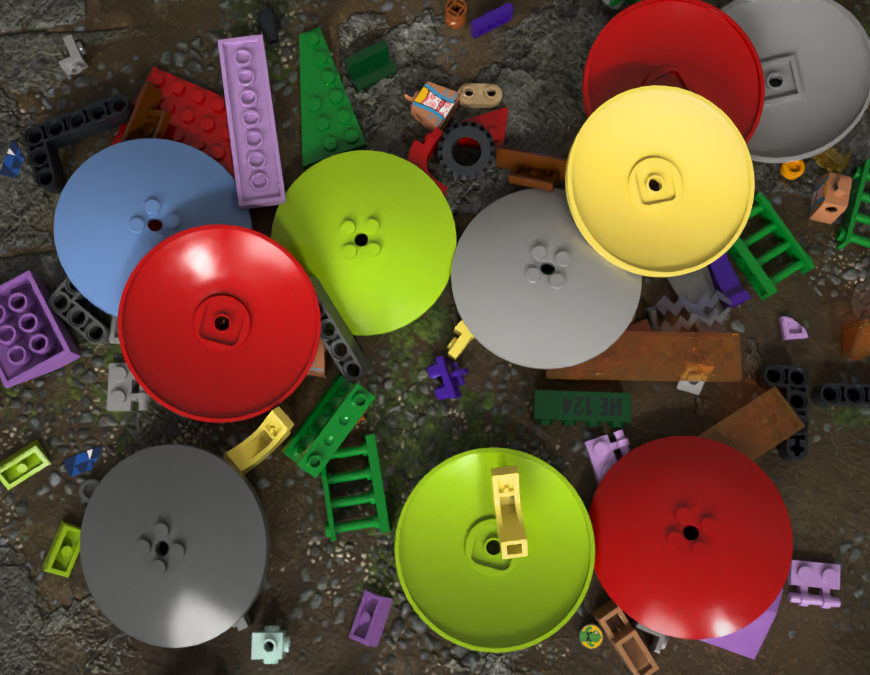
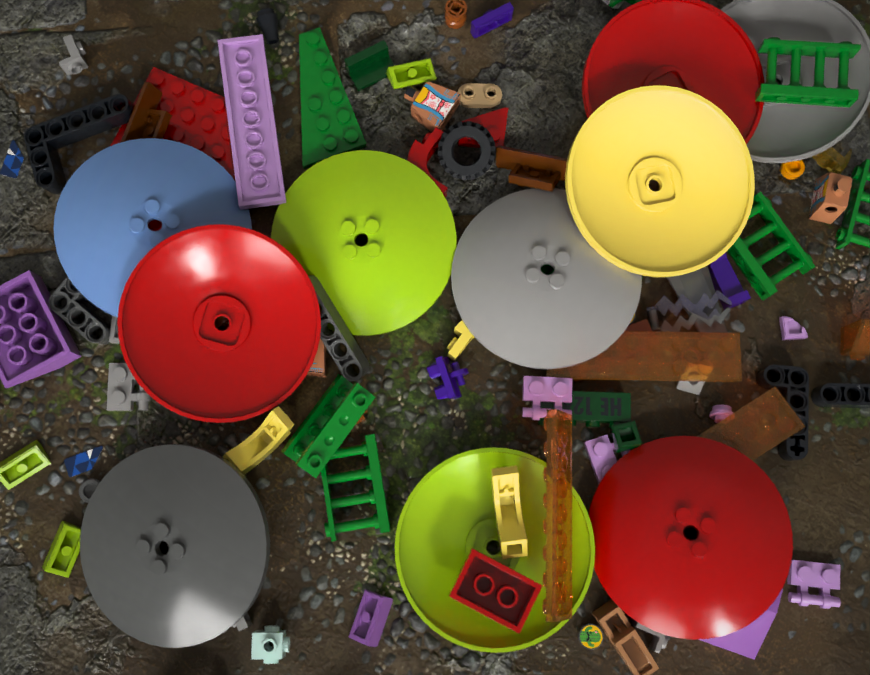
none -> lime slope [386,58,437,89]
none -> red brick [449,548,543,634]
none -> lavender plate [522,376,573,421]
none -> clear orange plate [543,409,572,622]
none -> dark green slope [611,420,642,453]
none -> lavender plate [709,405,734,424]
none -> green fence [755,37,861,108]

